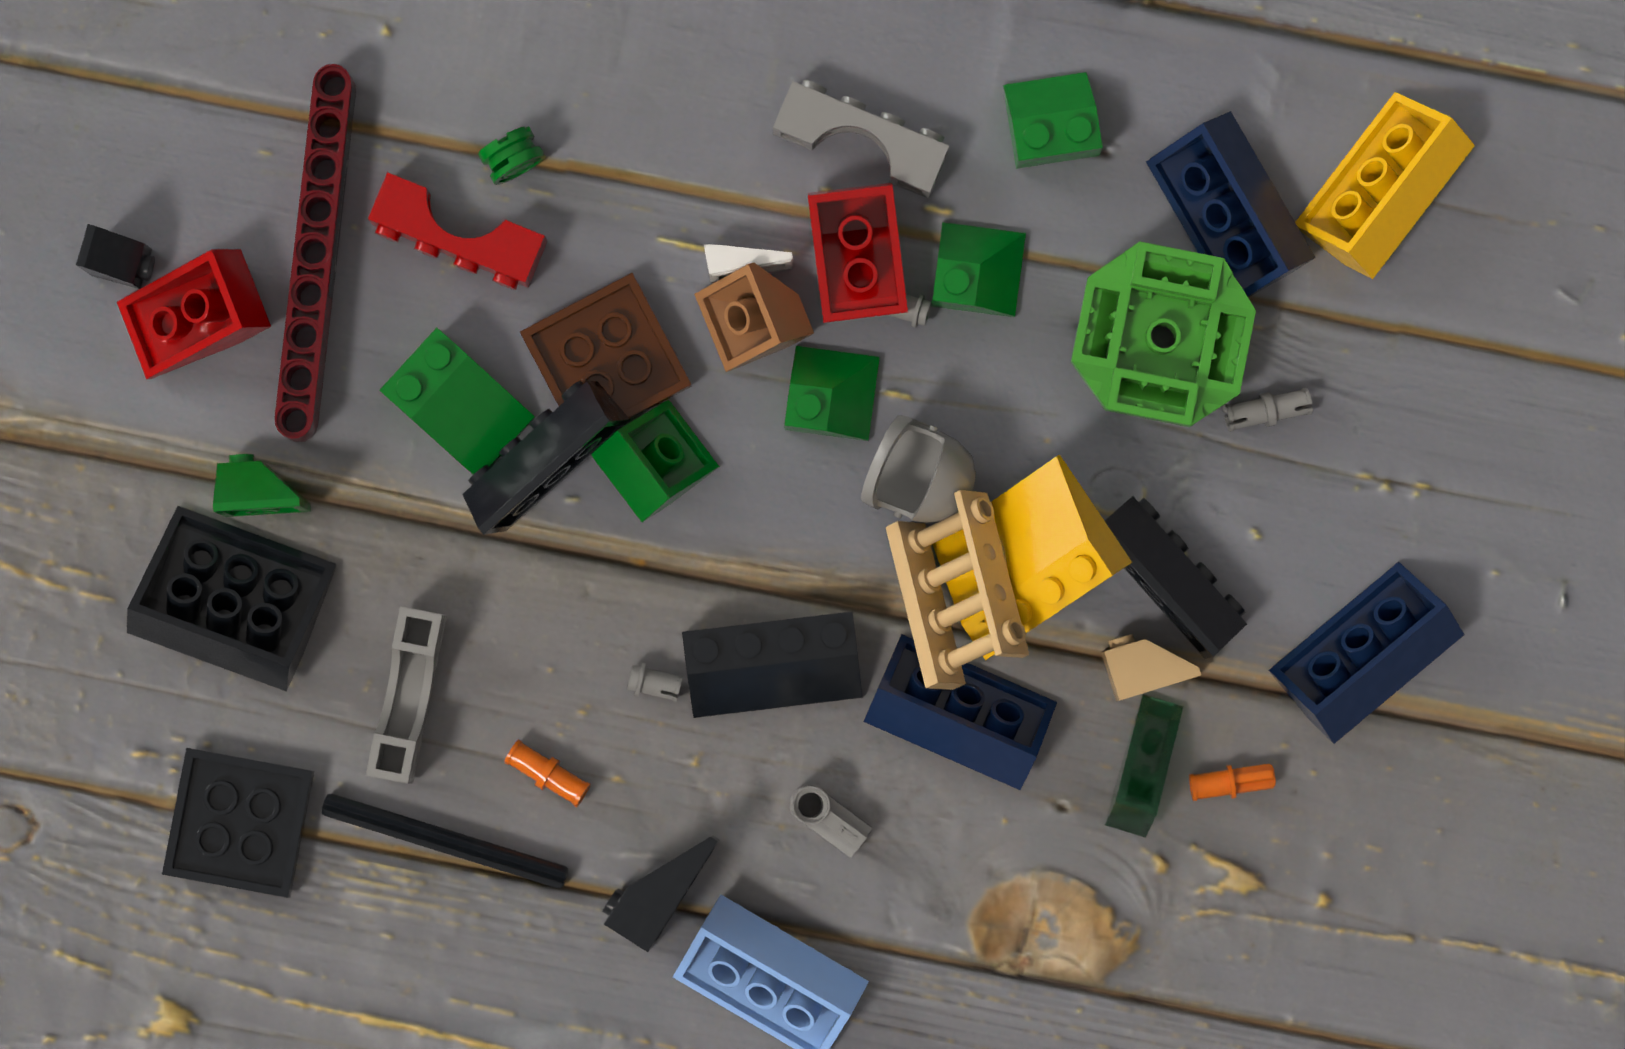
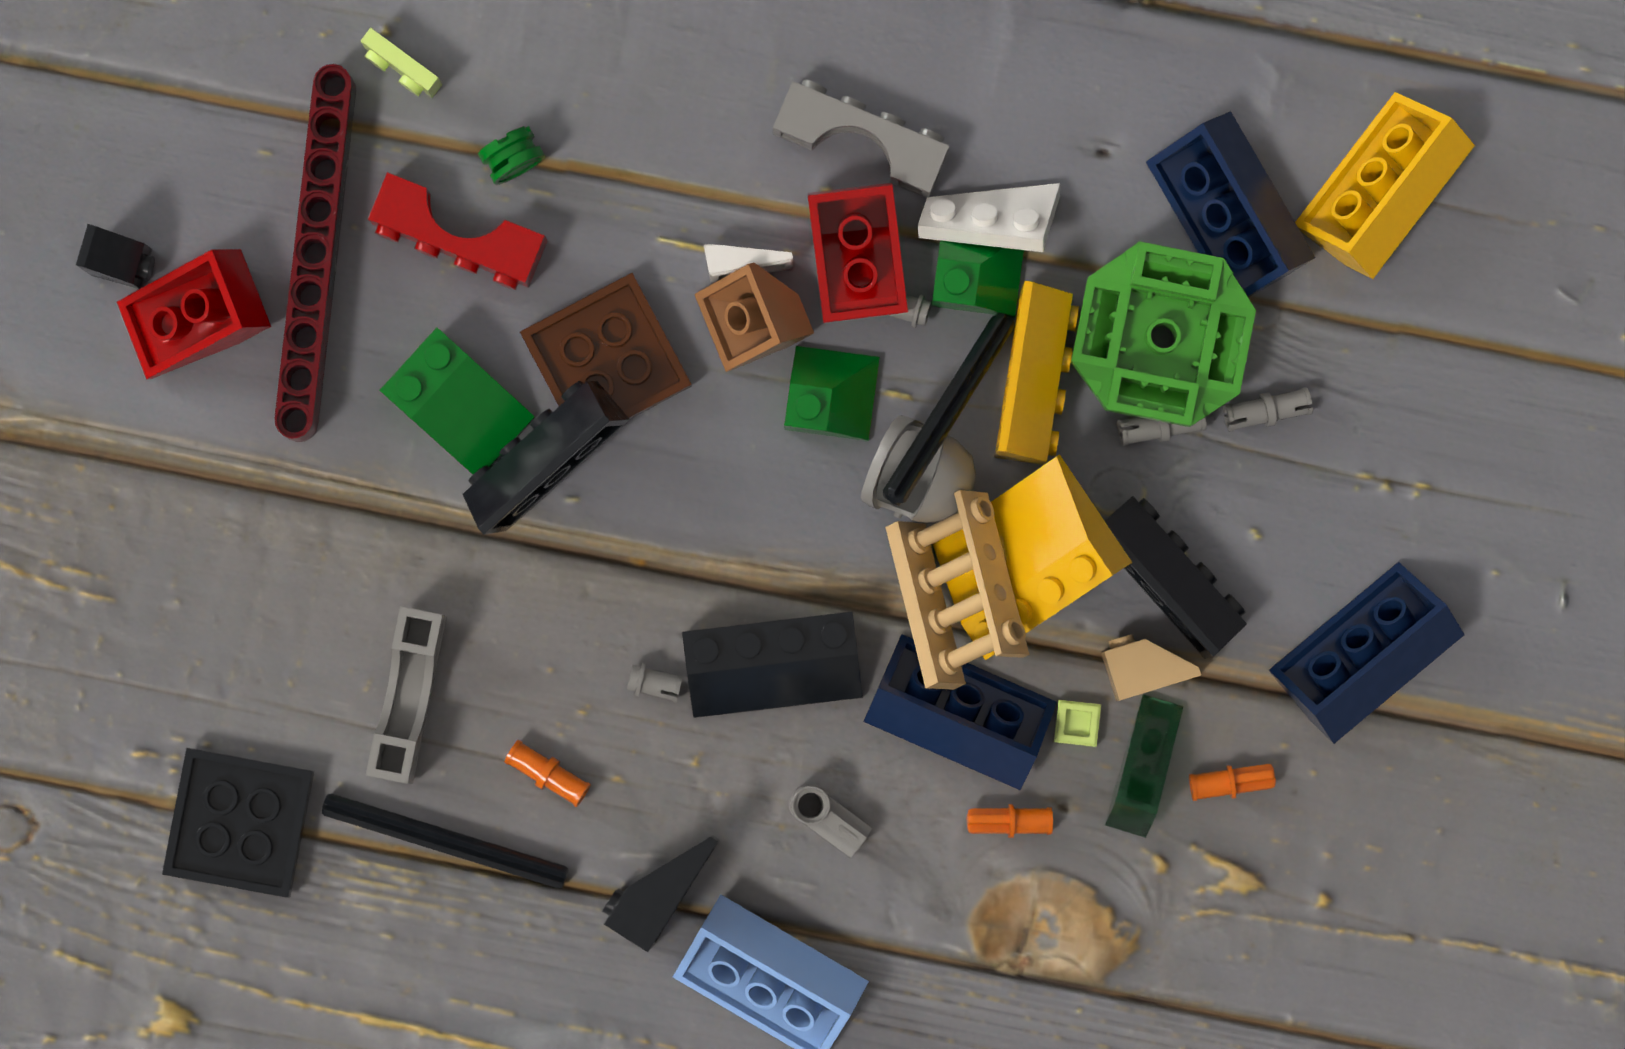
black slope [127,506,336,692] -> none
green slope [213,454,311,517] -> none
green slope [591,399,720,522] -> none
green slope [1003,72,1103,169] -> none
none -> yellowish green plate [360,27,442,98]
none -> black axle [883,313,1014,506]
none -> white wing [918,183,1060,252]
none -> orange axle [967,804,1053,838]
none -> yellow slope [994,281,1079,465]
none -> yellowish green tile [1053,700,1101,747]
none -> light grey pin [1117,417,1207,446]

